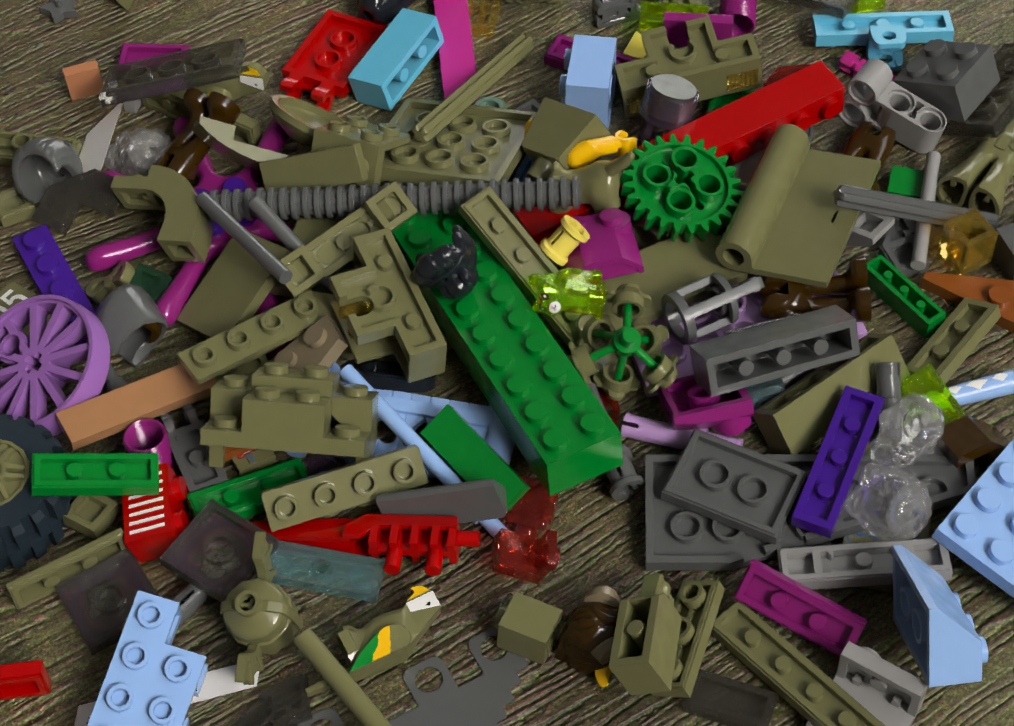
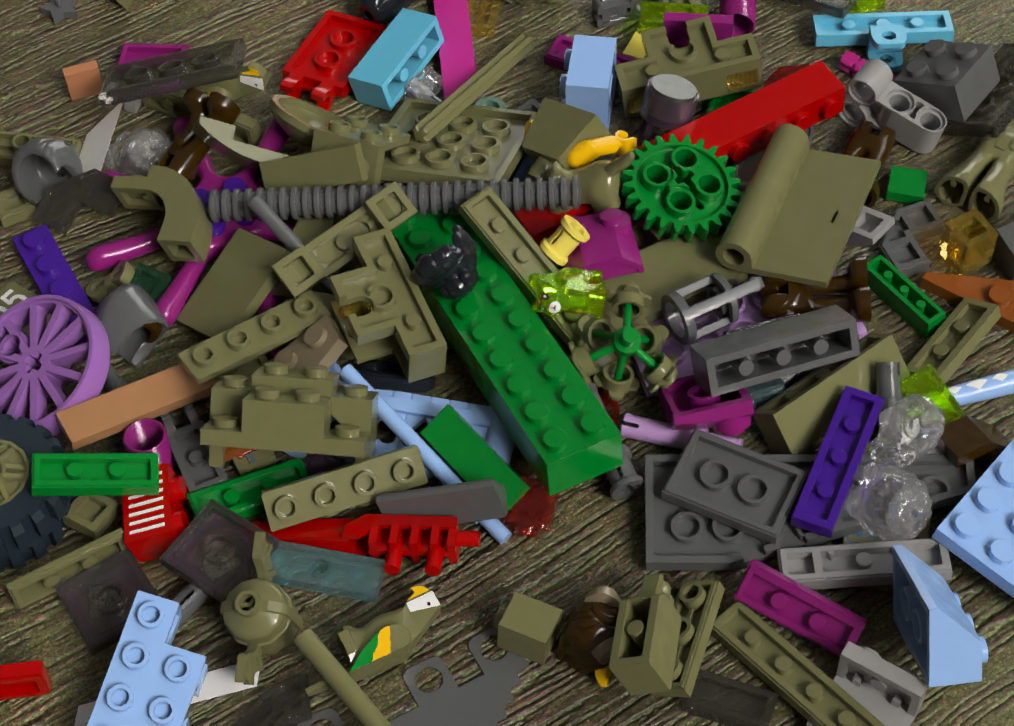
dark grey bar [196,192,293,284] -> none
clear red bracket [492,528,560,584] -> none
dark grey axle [833,184,1000,235] -> none
light grey bar [910,151,941,271] -> none
none -> clear piece [403,65,443,101]

